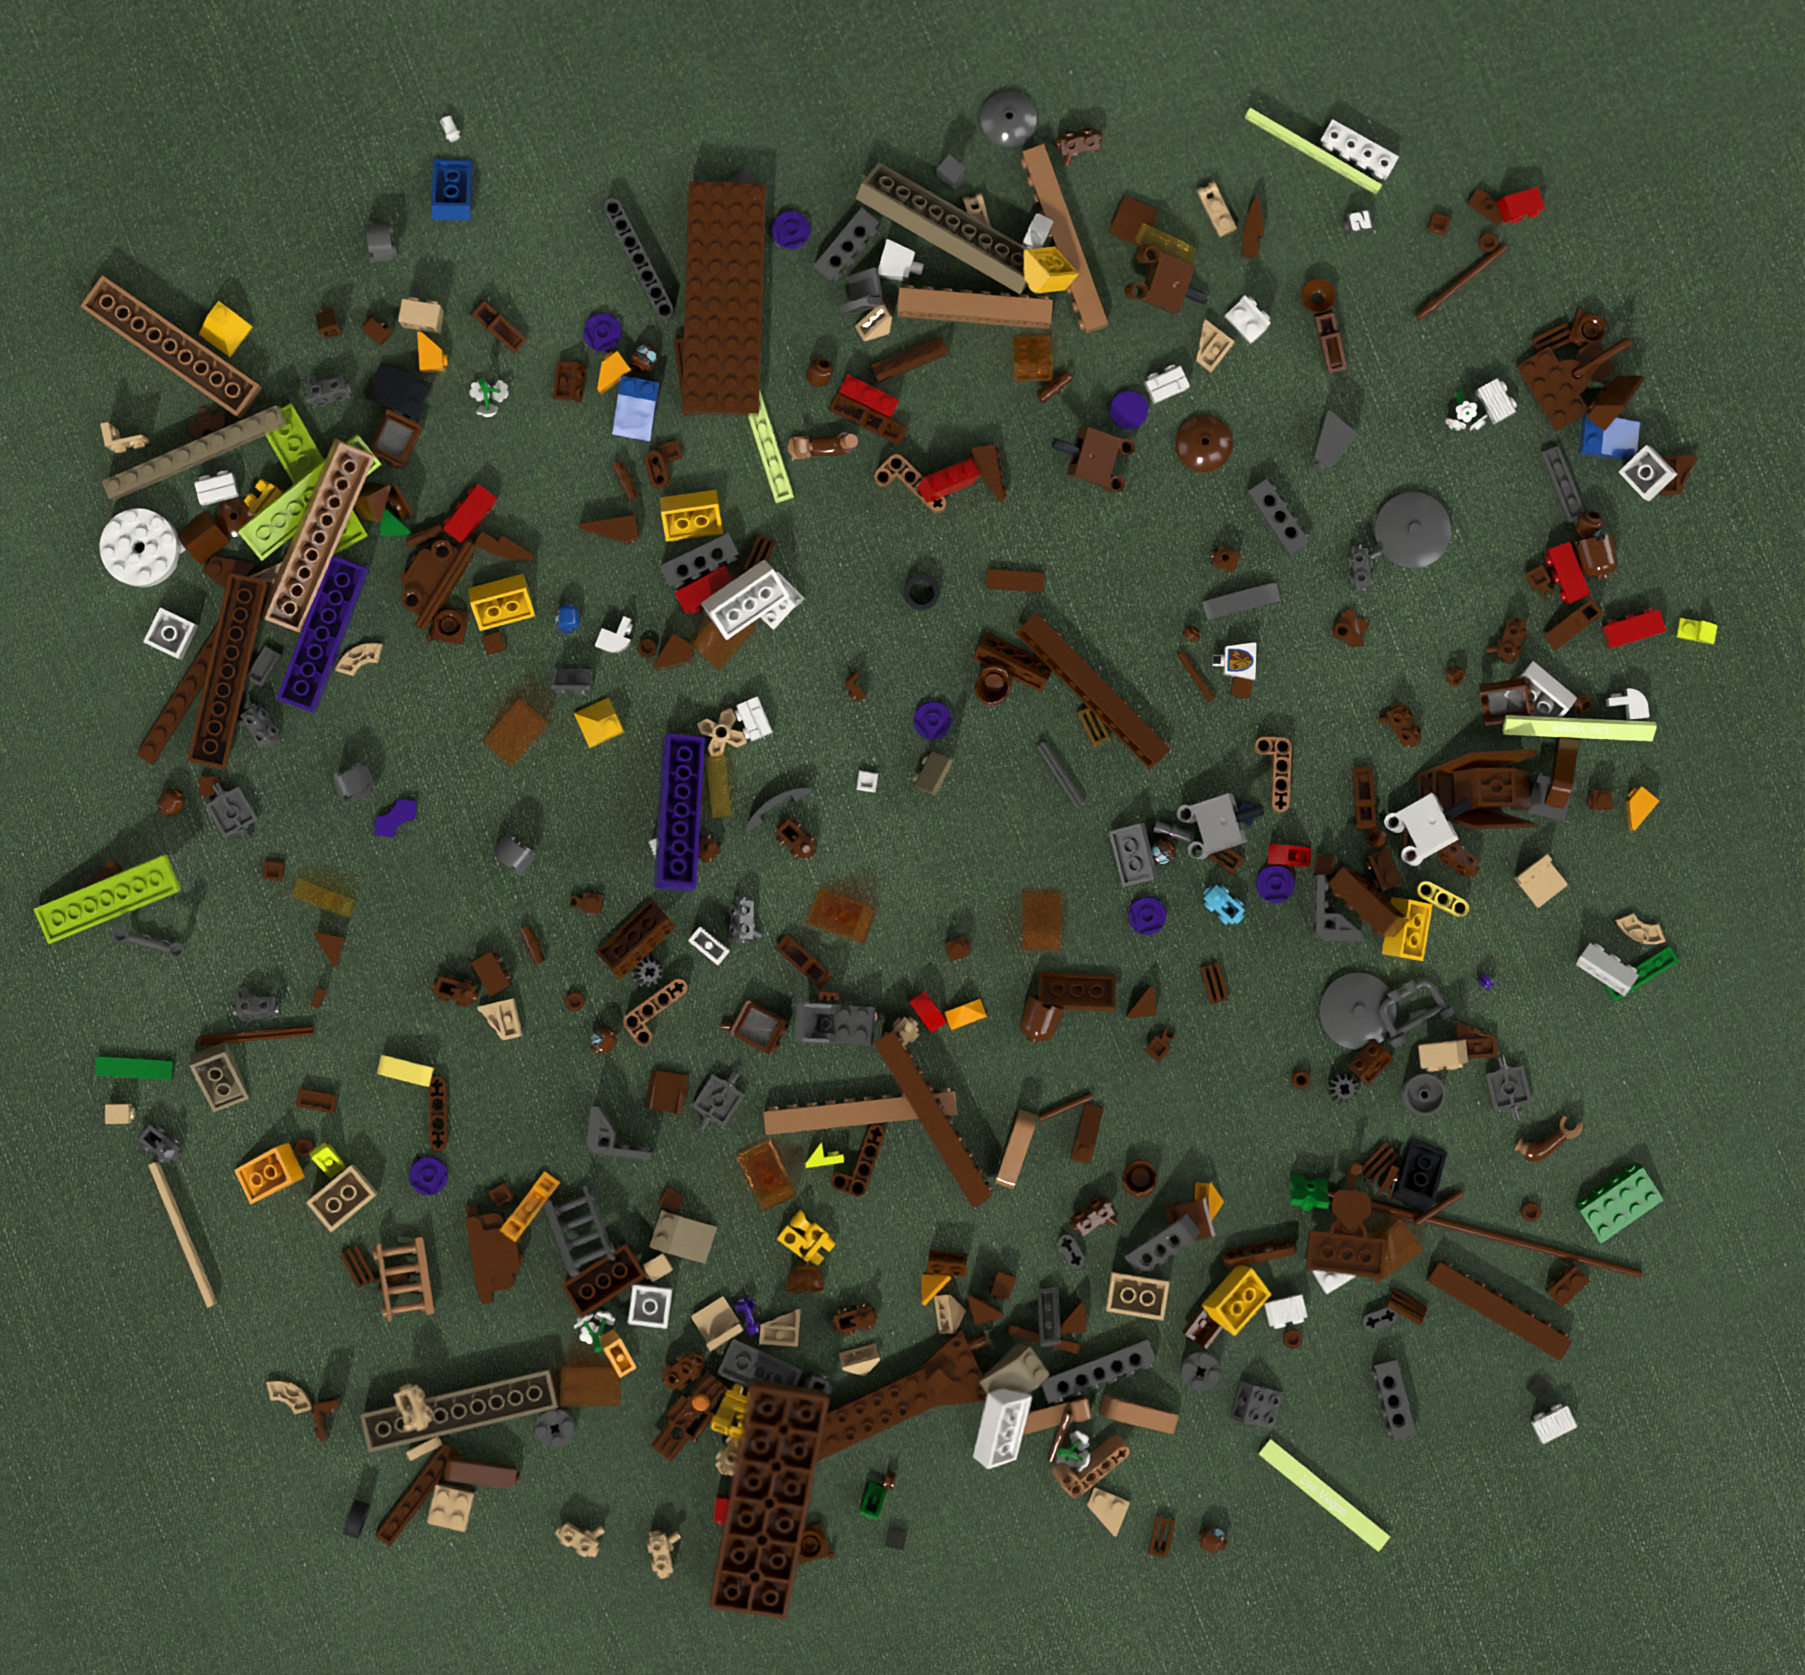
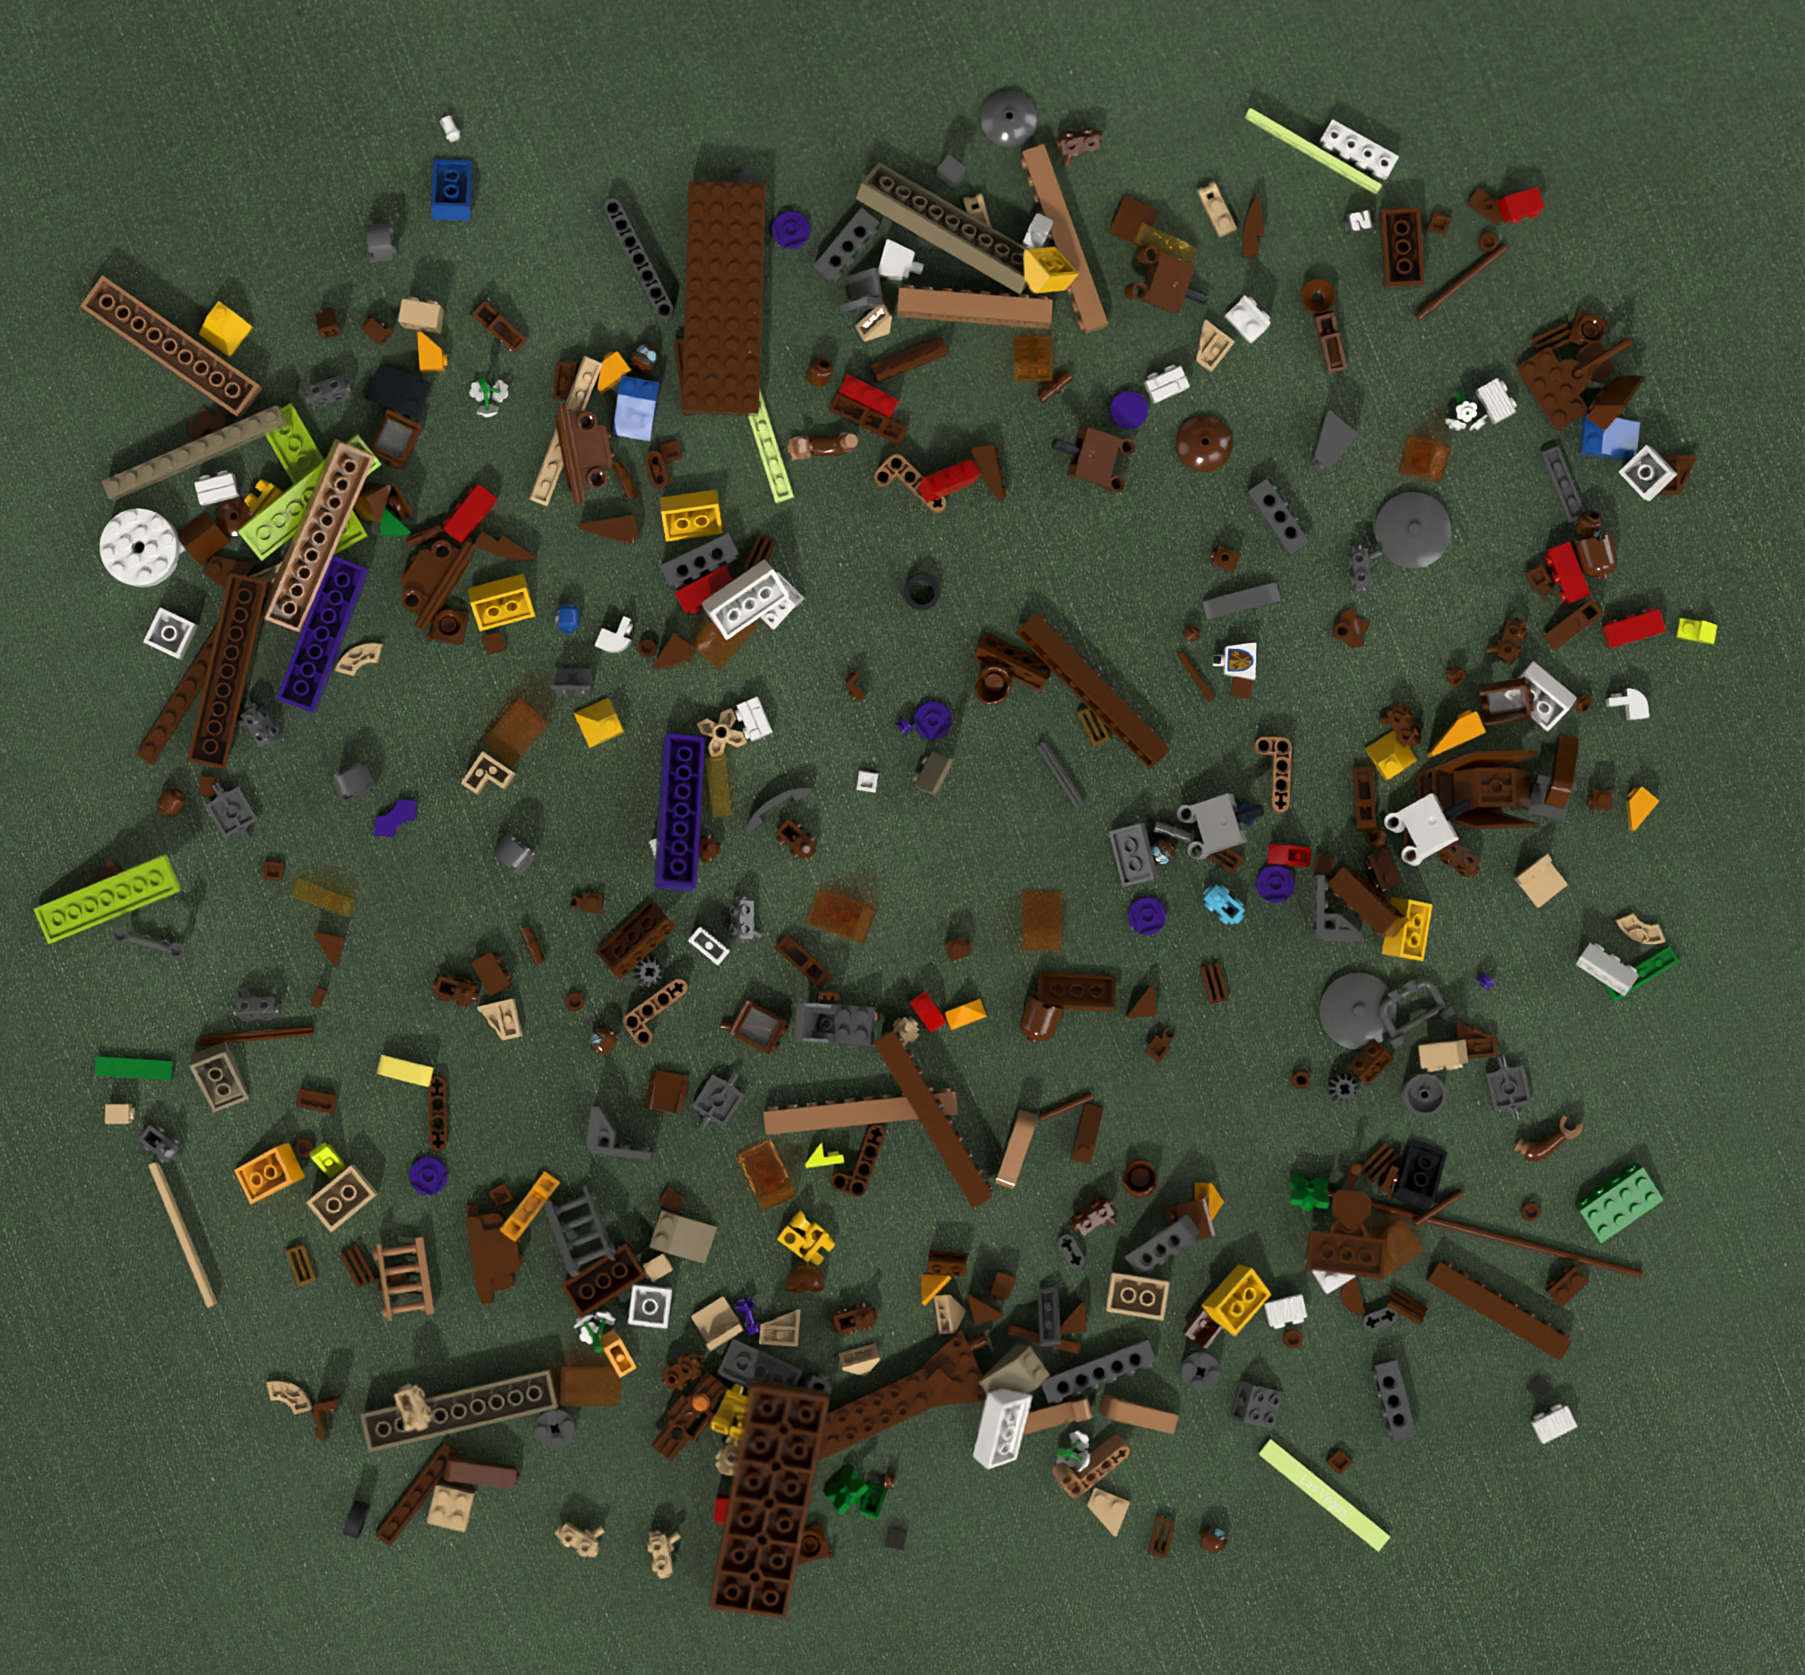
tan bracket [101,422,149,453] -> none
dark grey tile [246,645,282,688] -> none
tan beam [406,1436,442,1461] -> none
dark purple tile [583,313,622,352] -> none
reddish brown tile [986,569,1045,593] -> none
reddish brown bar [1048,1410,1072,1462] -> none
reddish brown beam [1222,1238,1297,1267] -> none
light yellow beam [1415,881,1469,917] -> none
yellowish green tile [1502,715,1657,741] -> none
none -> pearl gold tile [285,1244,317,1287]
none -> tan brick [461,752,516,795]
none -> tan tile [529,356,603,506]
none -> reddish brown brick [554,404,614,504]
none -> green plant [822,1464,869,1515]
none -> dark purple bush [895,717,913,736]
none -> reddish brown tile [1326,1447,1353,1475]
none -> reddish brown tile [1341,1277,1365,1314]
none -> yellow slope [1365,730,1418,781]
none -> reddish brown brick [1379,208,1425,290]
none -> clear orange slope [1398,436,1451,483]
none -> light orange slope [1427,710,1486,758]

